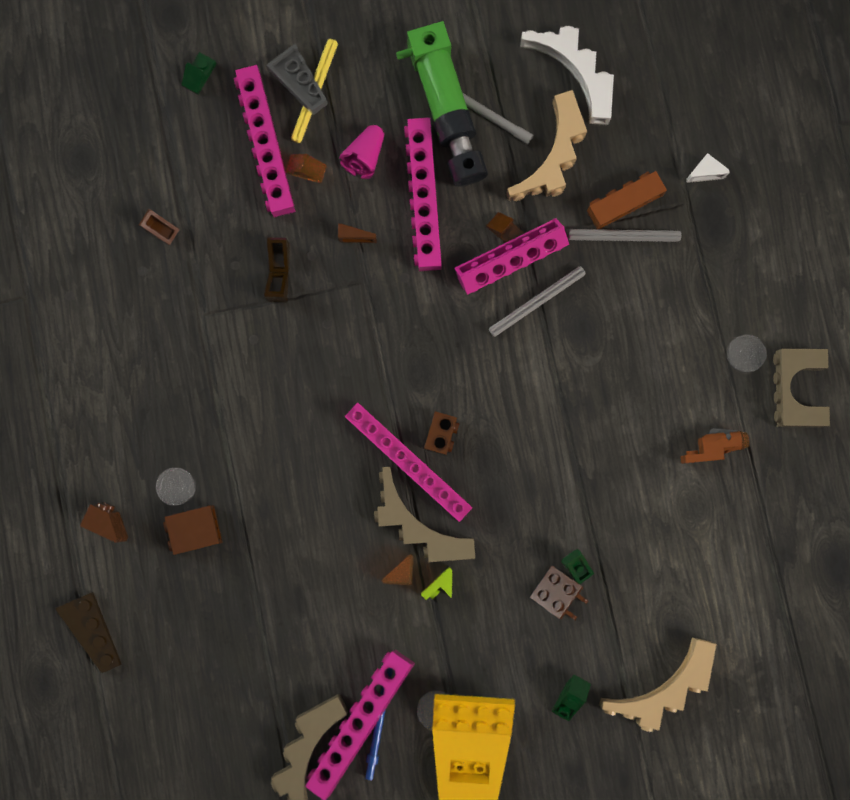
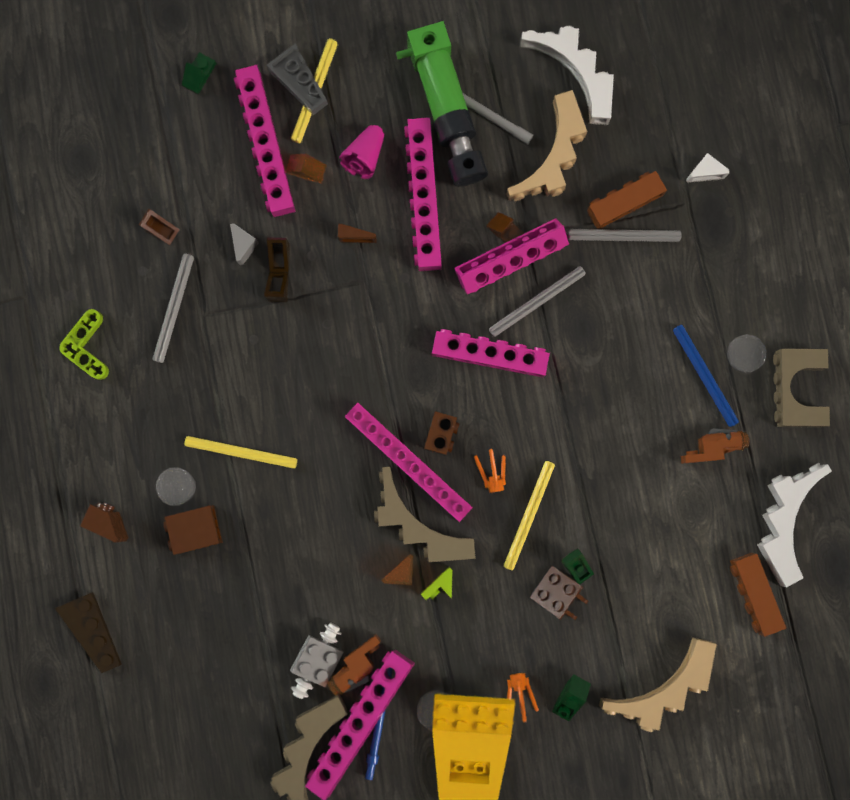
none -> lime beam [59,309,109,380]
none -> light grey axle [153,254,194,363]
none -> light yellow axle [184,436,297,468]
none -> light grey slope [230,224,259,265]
none -> light grey plate [290,623,344,699]
none -> dark orange plate [327,634,381,696]
none -> dark pink brick [432,329,550,378]
none -> orange plant [474,449,506,493]
none -> light yellow axle [504,461,555,570]
none -> orange plant [507,673,539,722]
none -> blue axle [673,325,739,427]
none -> dark orange brick [730,553,787,637]
none -> white arch [757,463,831,587]

